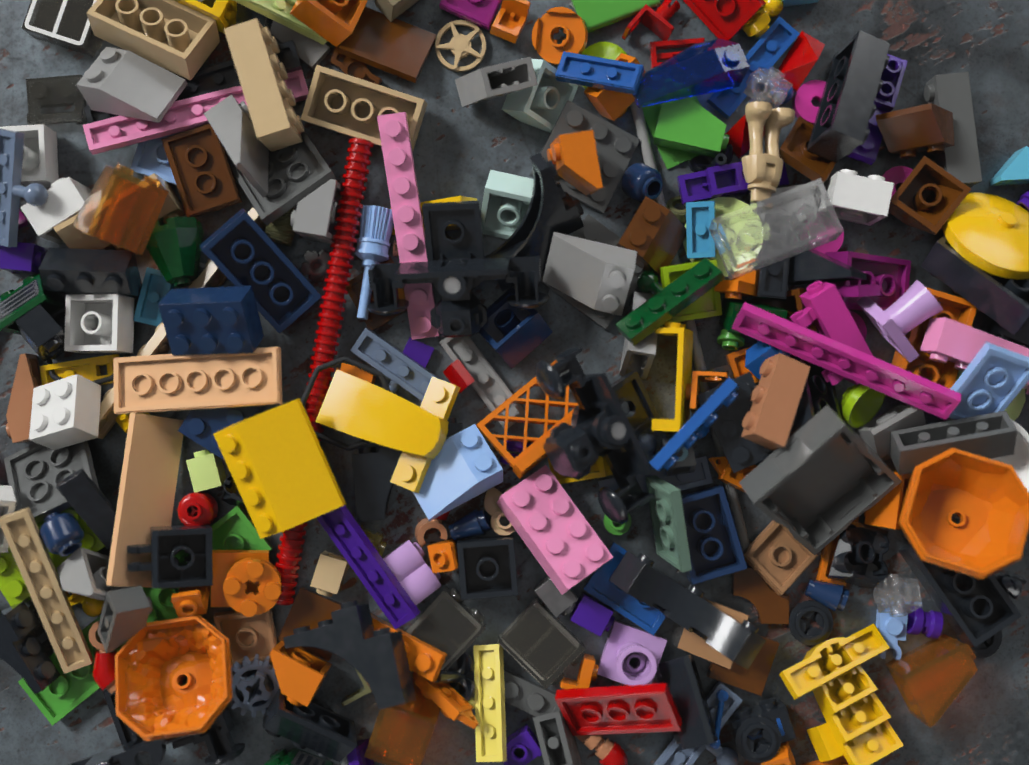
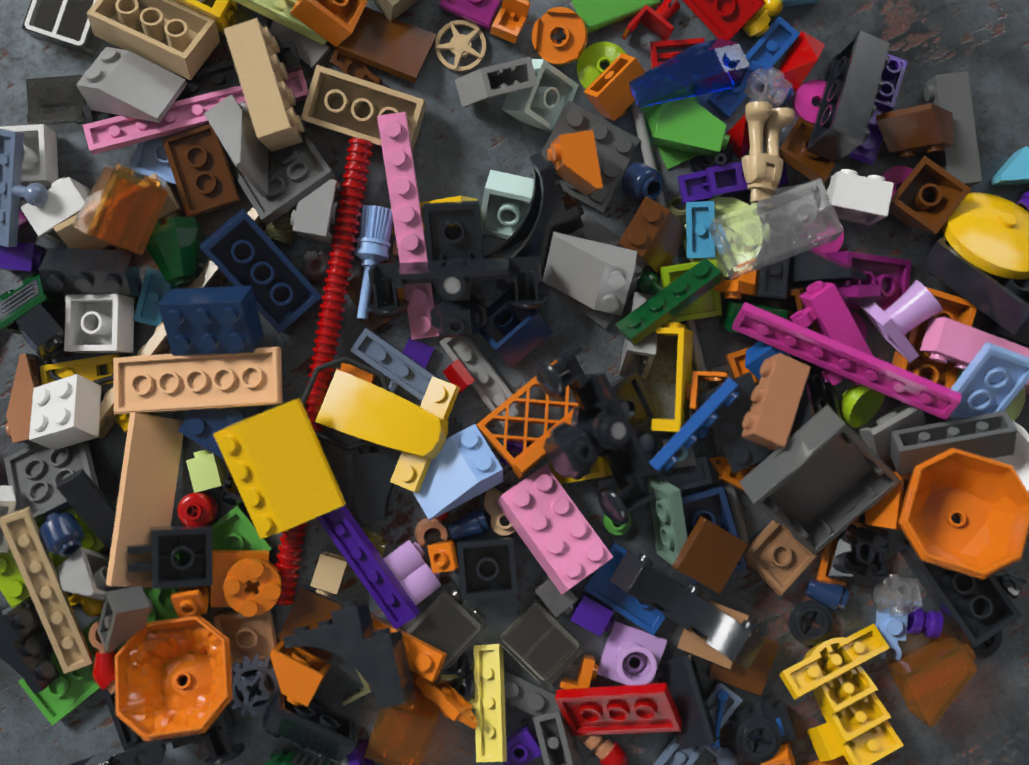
blue tile [555,51,644,95] -> none
bright green plate [717,329,745,351] -> none
reddish brown tile [732,567,789,624] -> none
none -> reddish brown tile [672,516,748,594]

